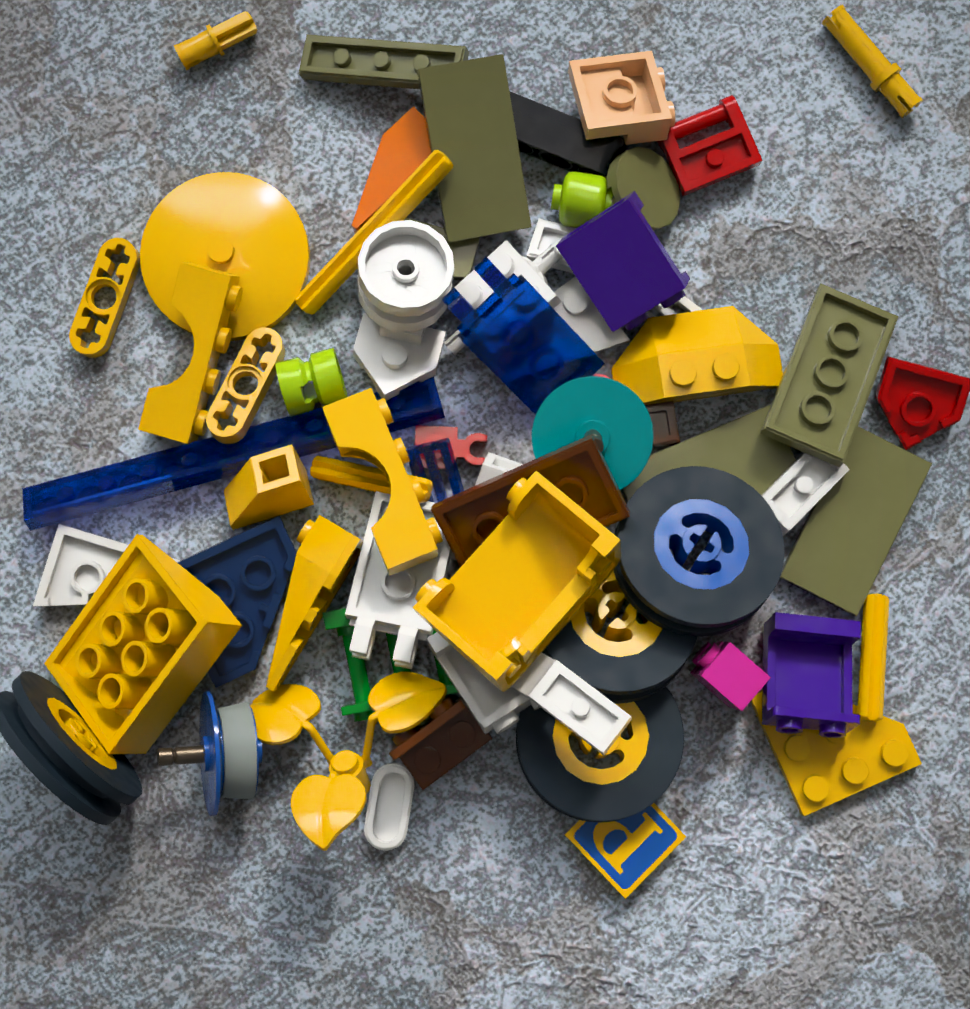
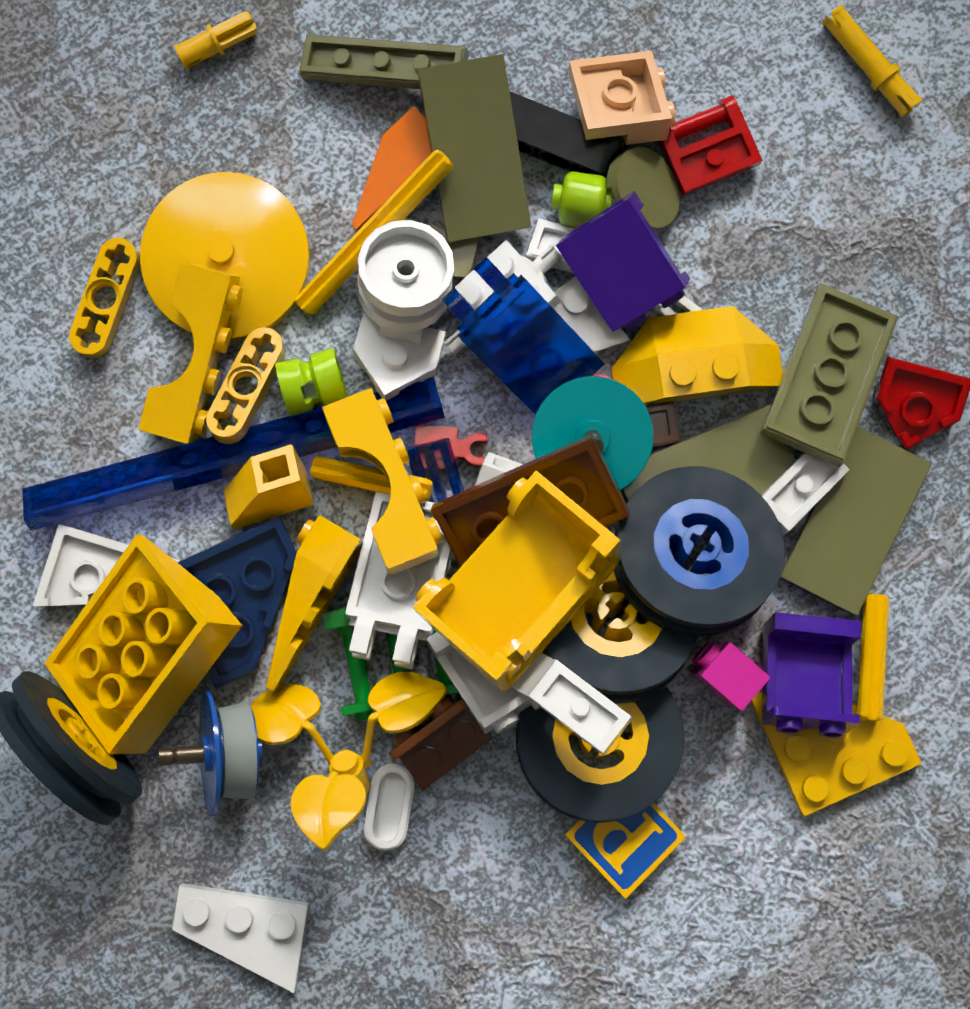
none -> white wing [172,883,310,993]

